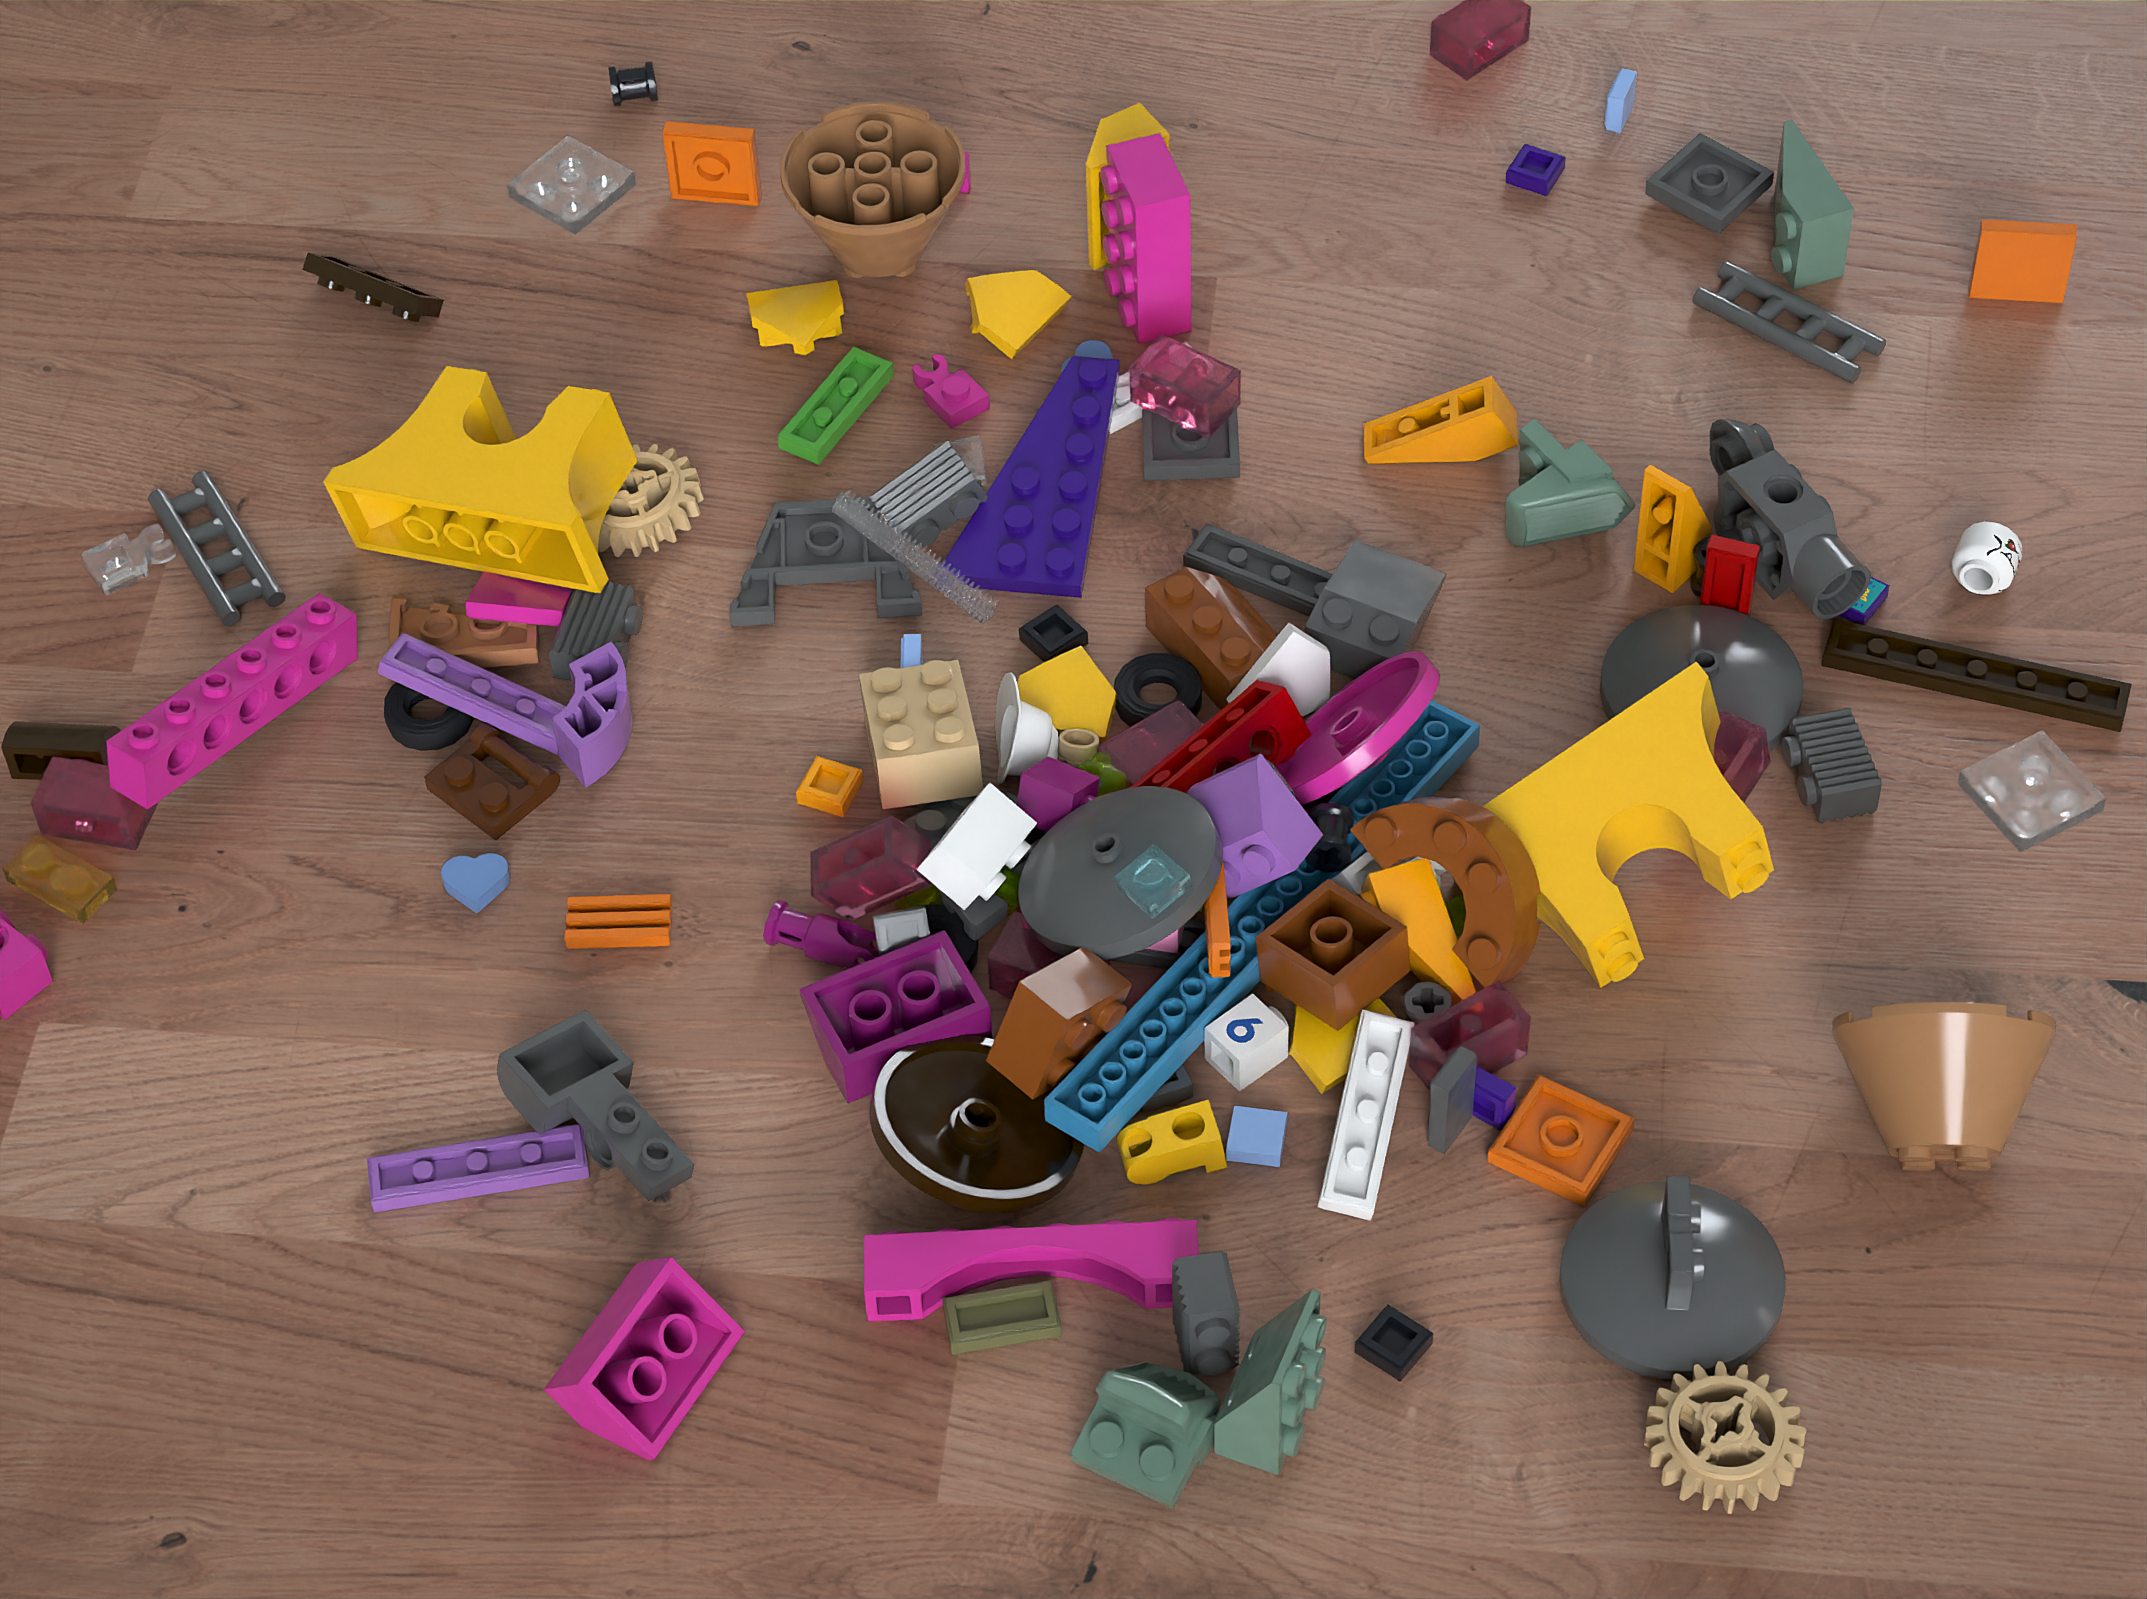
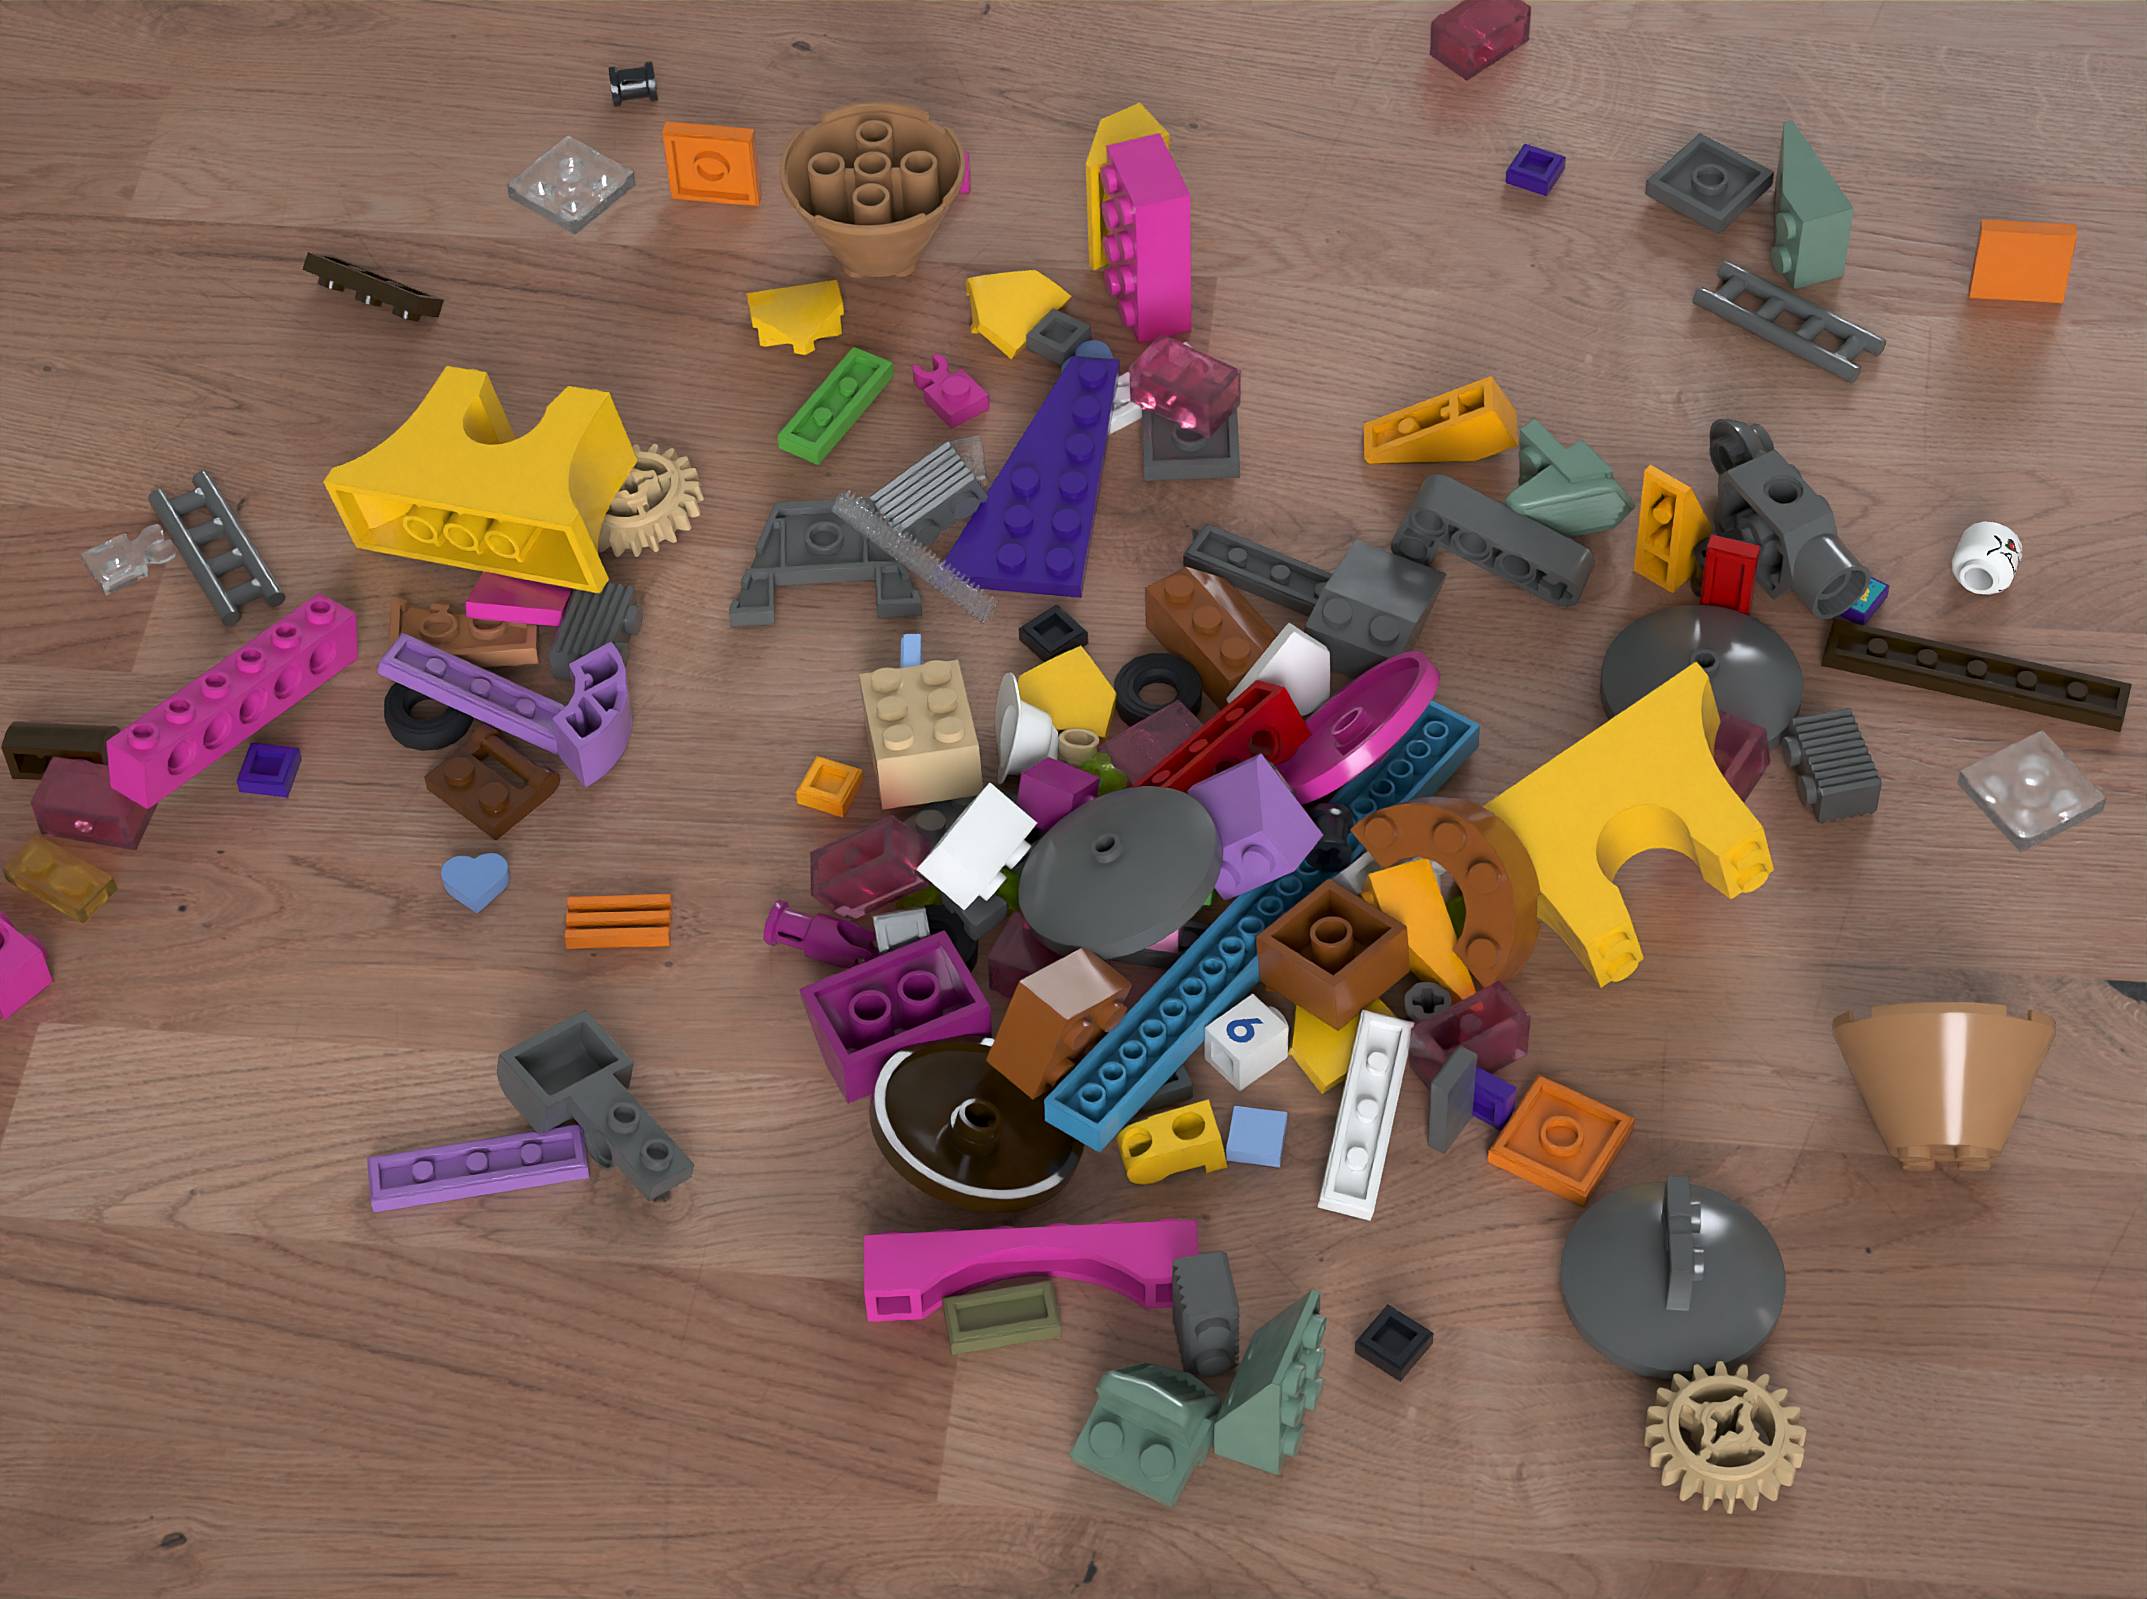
dark pink slope [543,1257,745,1460] -> none
clear light blue plate [1114,844,1193,919] -> none
orange tile [1203,862,1230,978] -> none
light blue tile [1604,68,1637,134] -> none
none -> dark purple tile [237,742,302,798]
none -> dark grey plate [1026,308,1092,365]
none -> dark grey beam [1391,474,1595,607]

